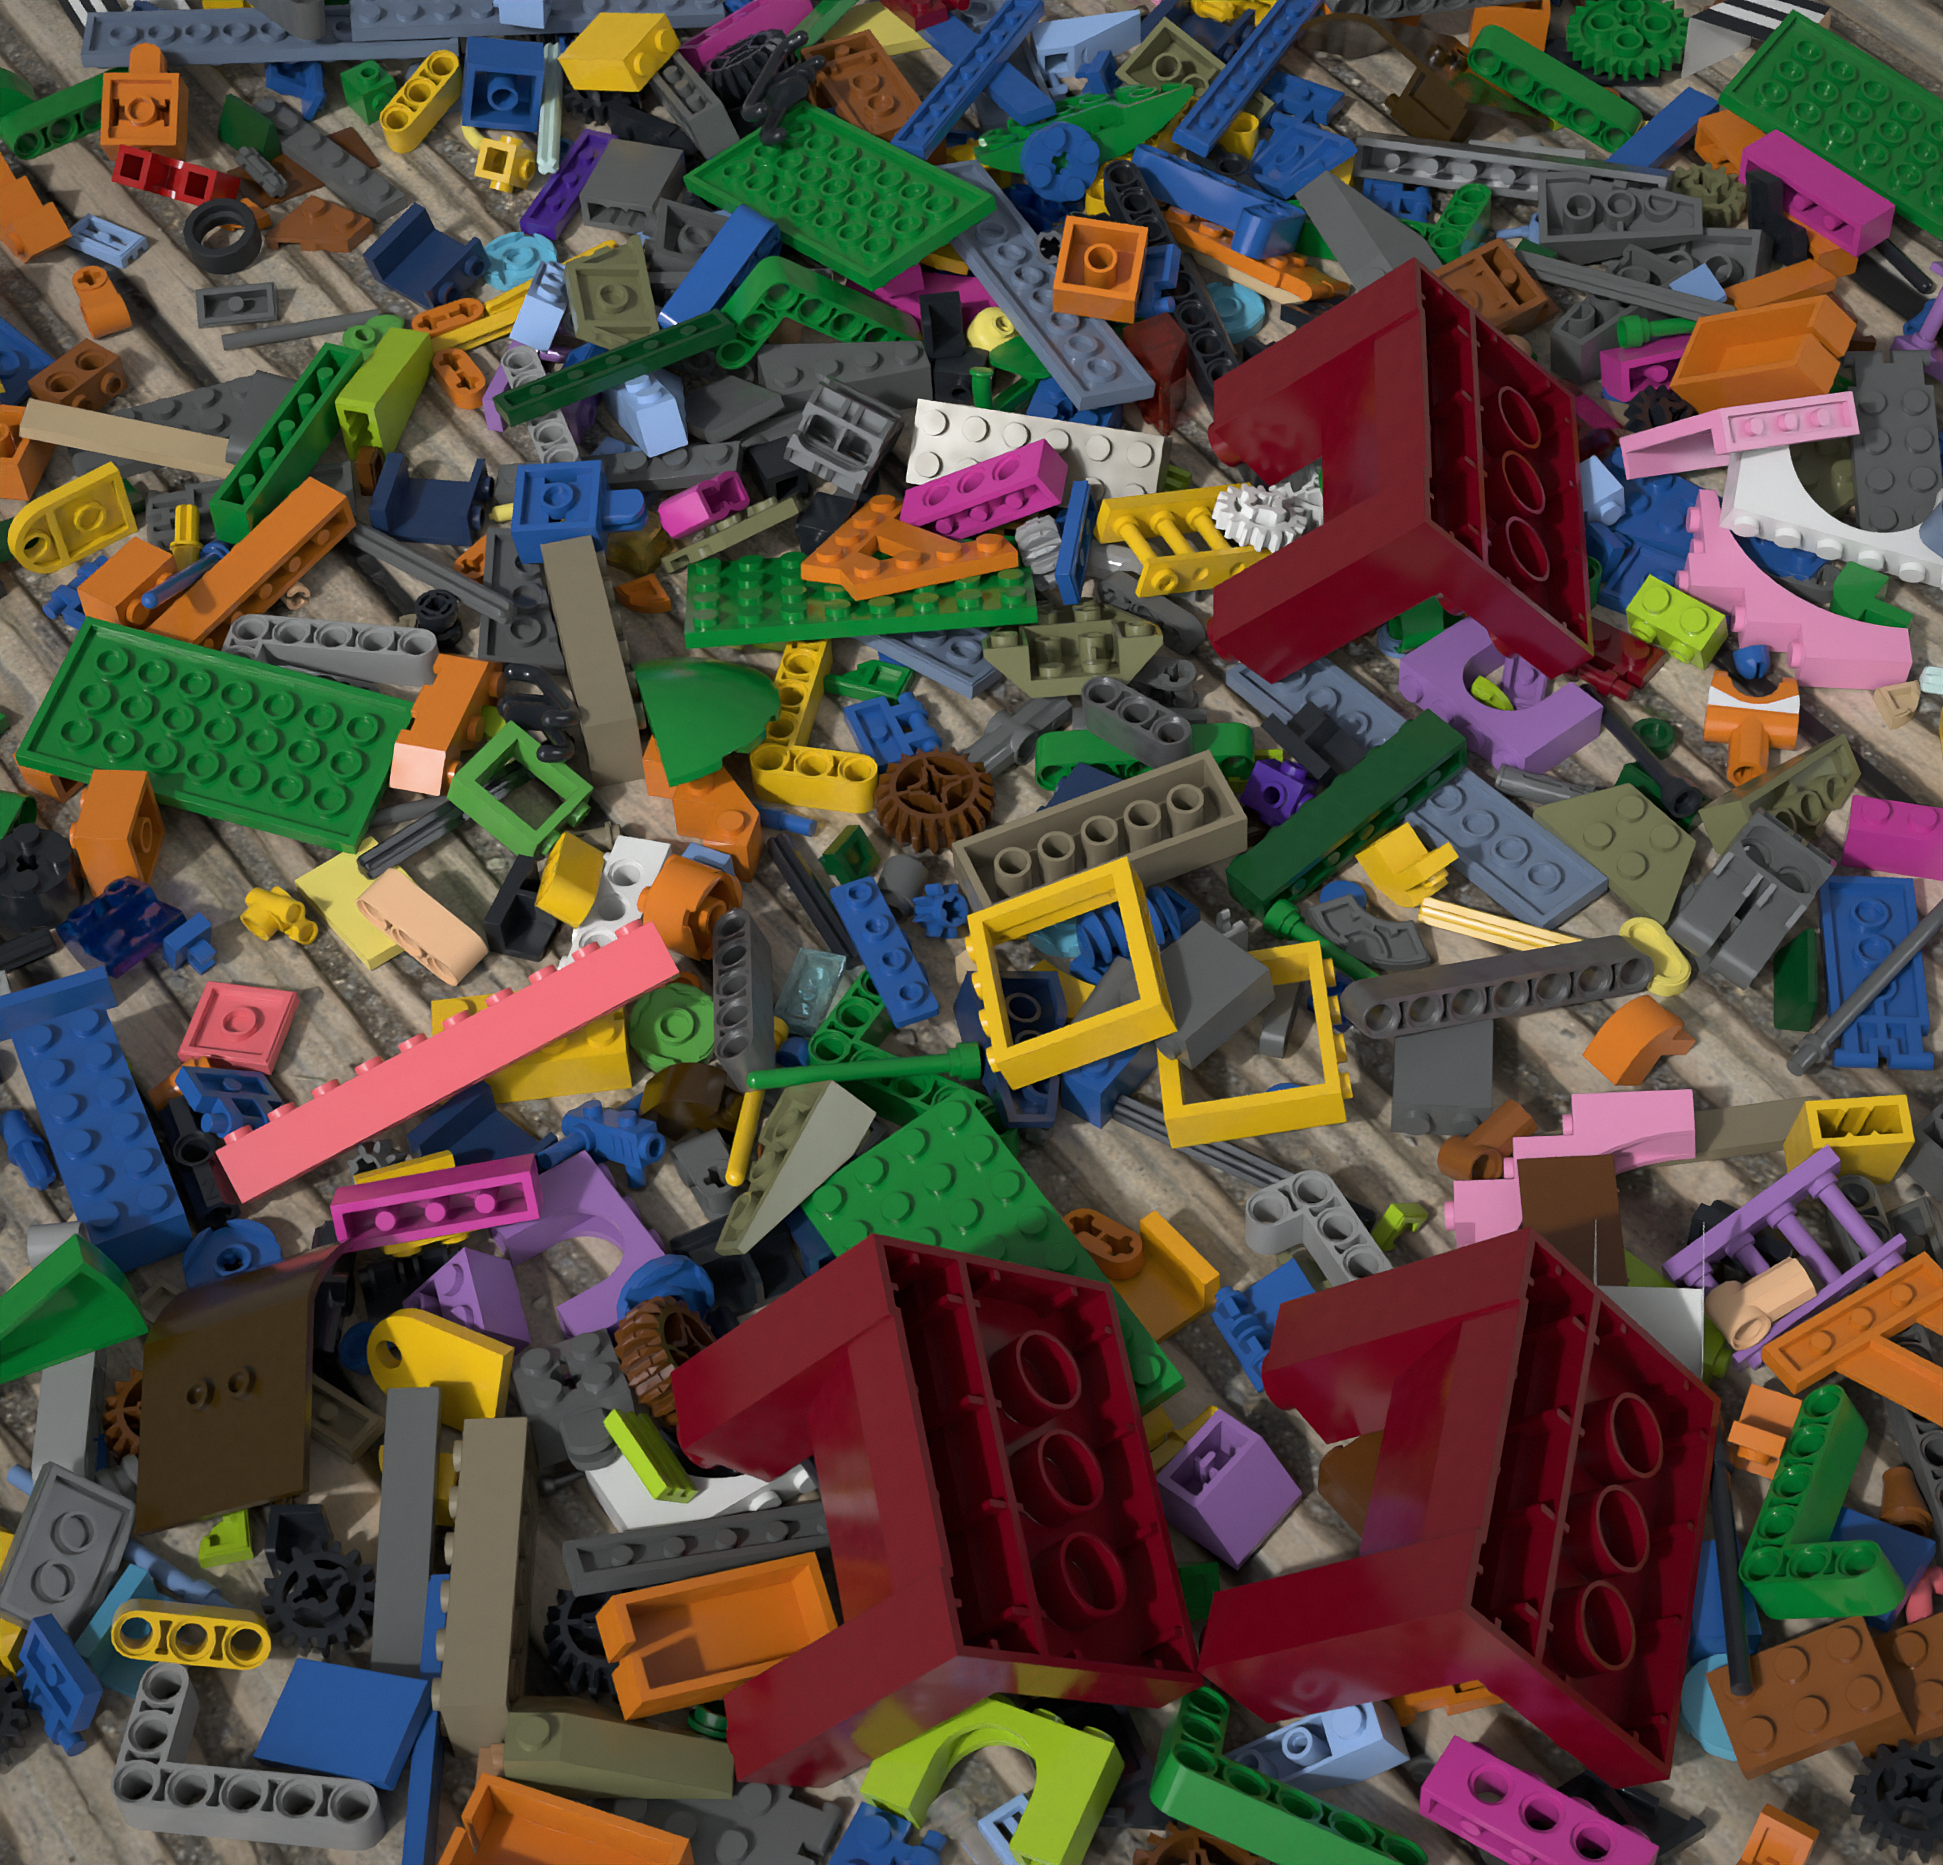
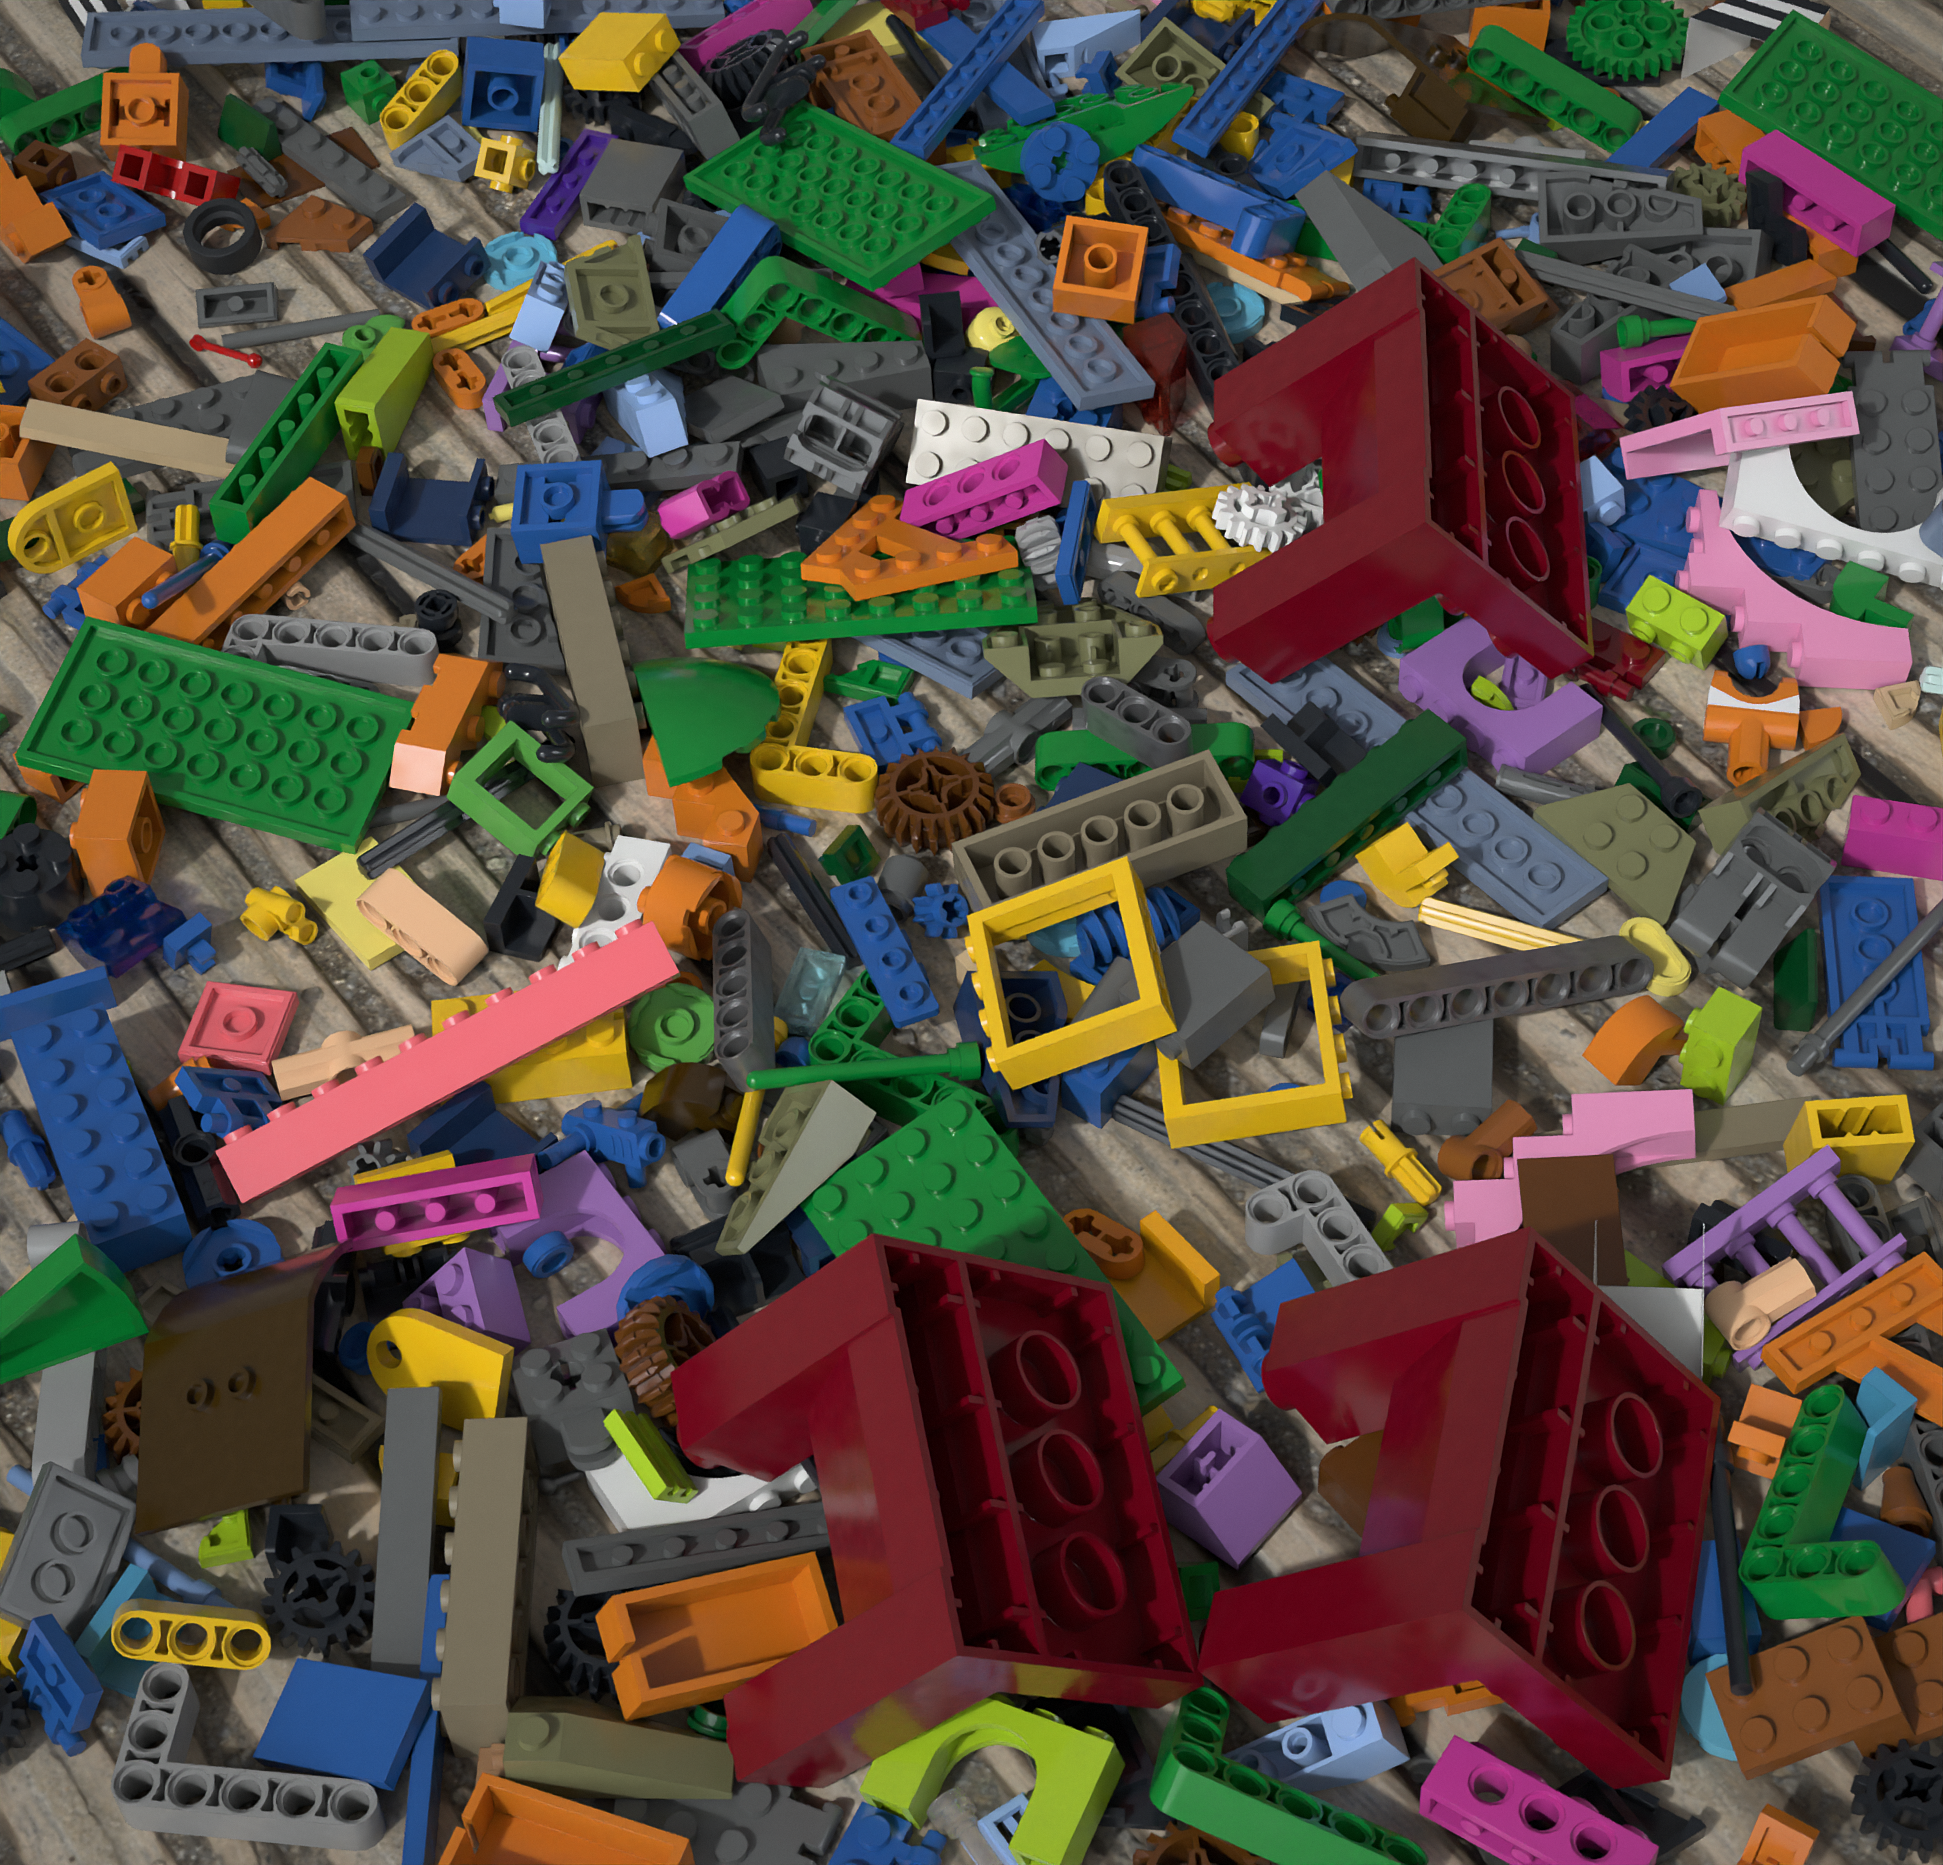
none -> reddish brown brick [11,140,77,193]
none -> blue tile [37,171,167,251]
none -> red hinge [189,334,263,369]
none -> light nougat piece [271,1024,415,1101]
none -> sand blue wing [389,115,481,182]
none -> blue tile [523,1231,574,1278]
none -> black piece [885,14,978,131]
none -> dark orange plate [994,783,1036,824]
none -> yellow axle [1359,1119,1442,1207]
none -> lime brick [1678,987,1763,1106]
none -> orange tile [1798,706,1842,751]
none -> dark azure panel [1852,1366,1918,1491]

